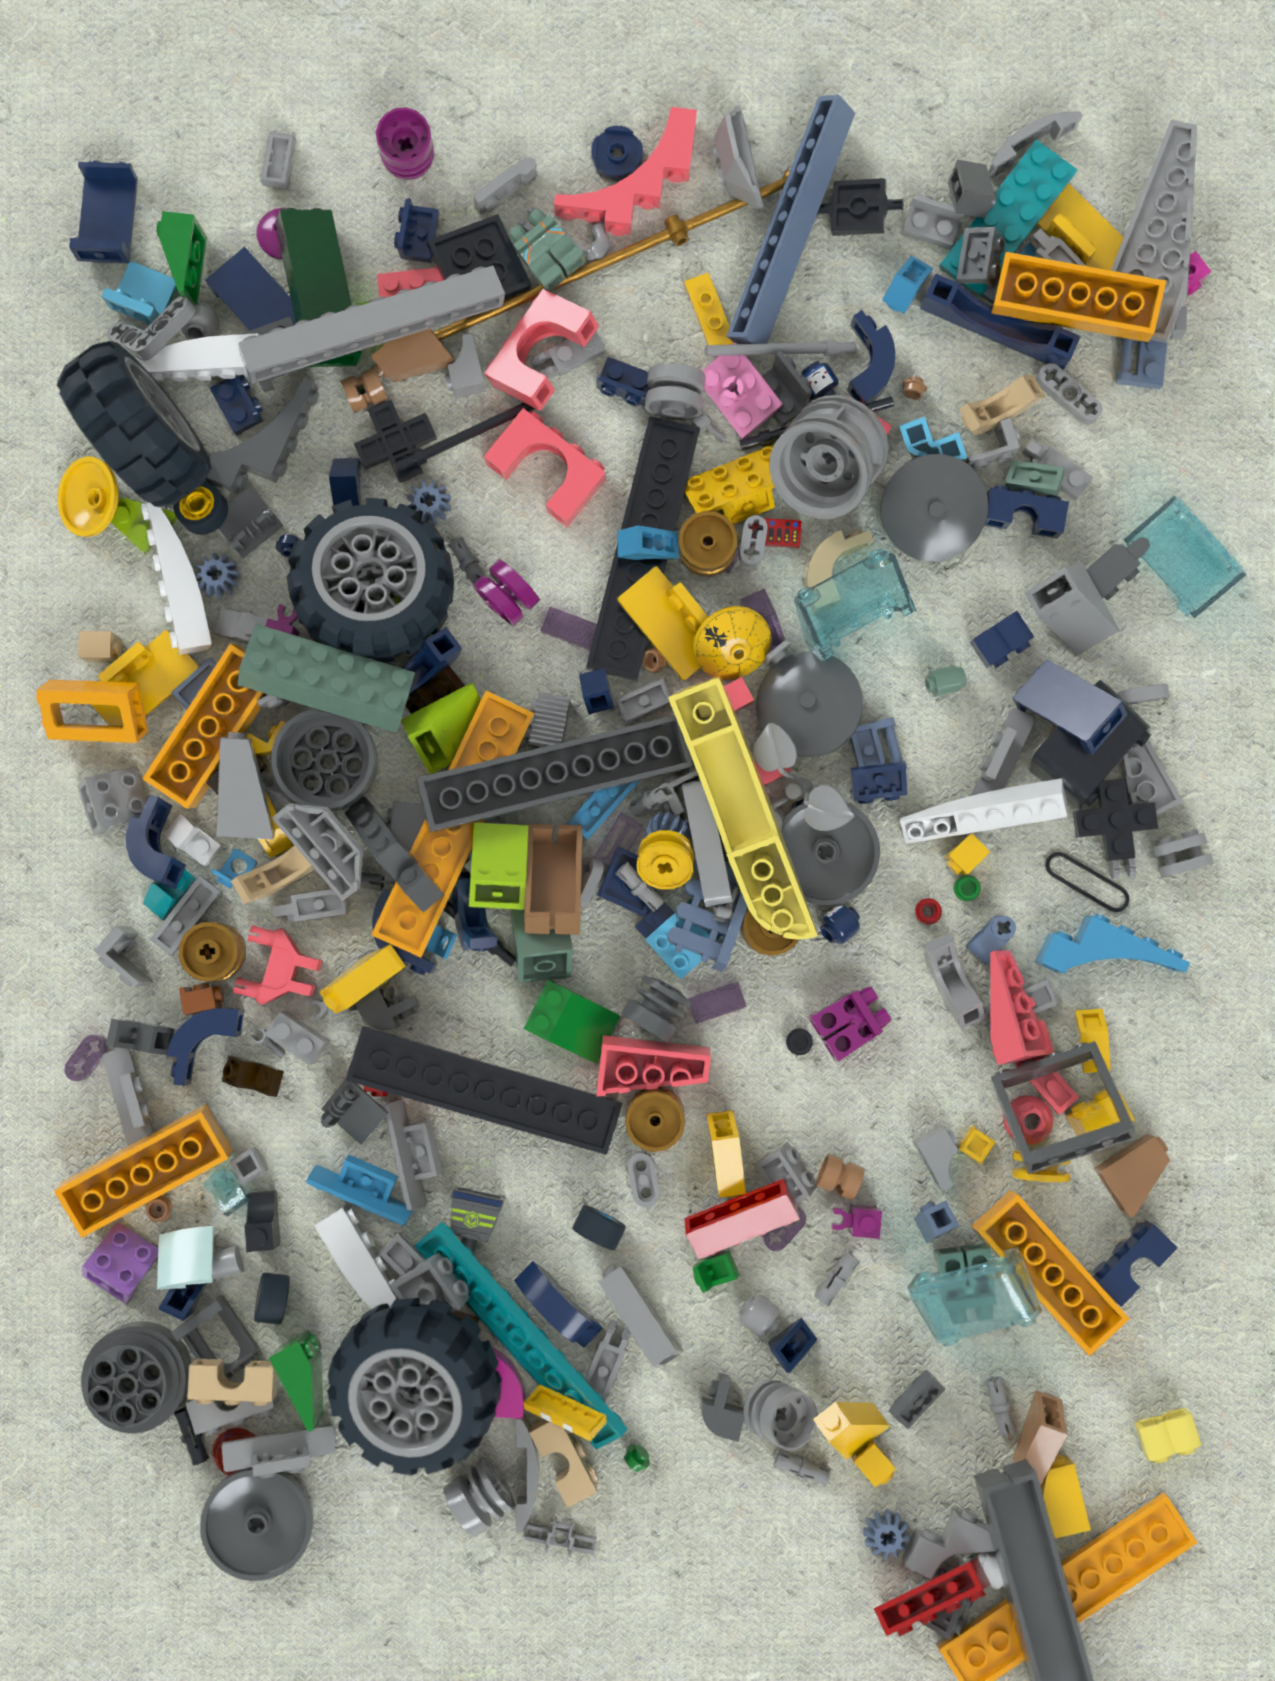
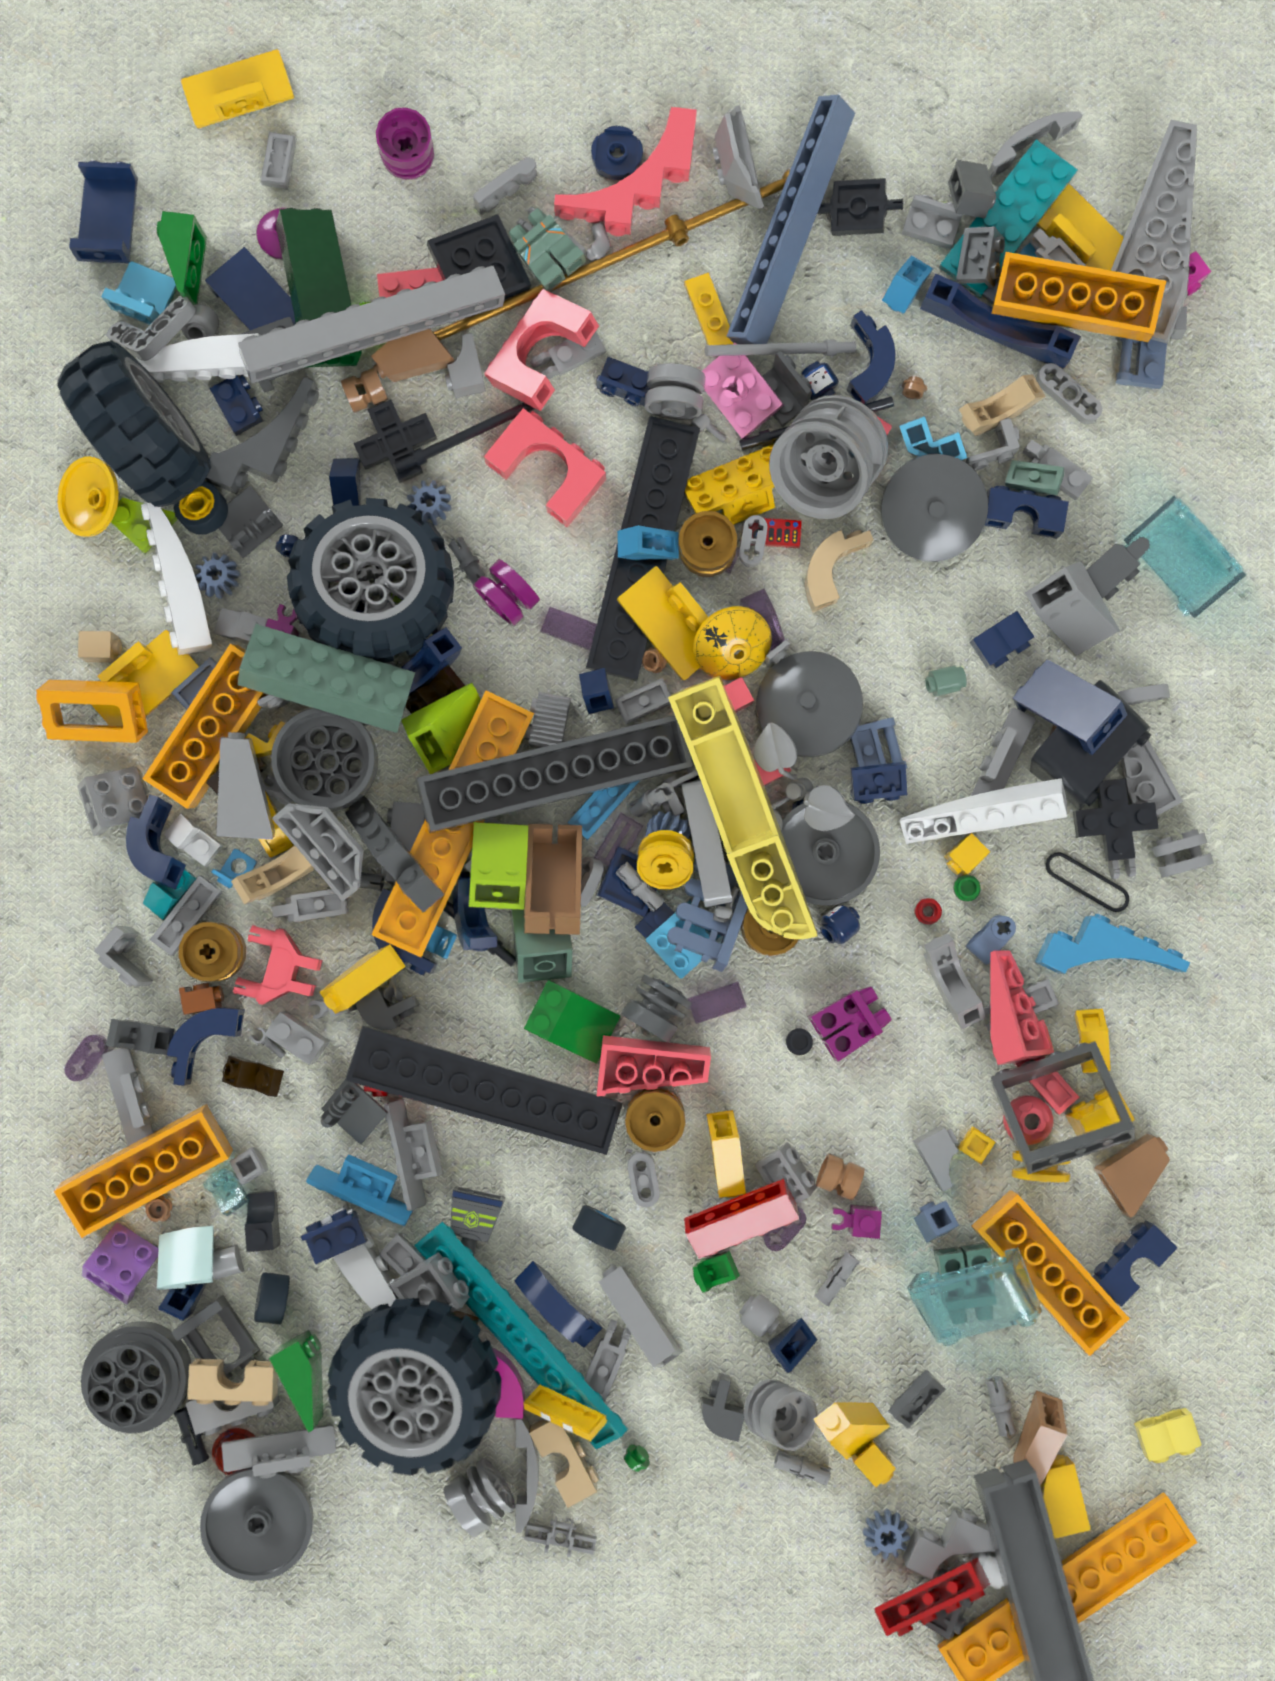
dark blue bracket [394,198,440,263] -> none
clear light blue windscreen [794,549,916,661] -> none
none -> yellow bracket [181,49,294,128]
none -> dark blue bracket [300,1209,368,1265]

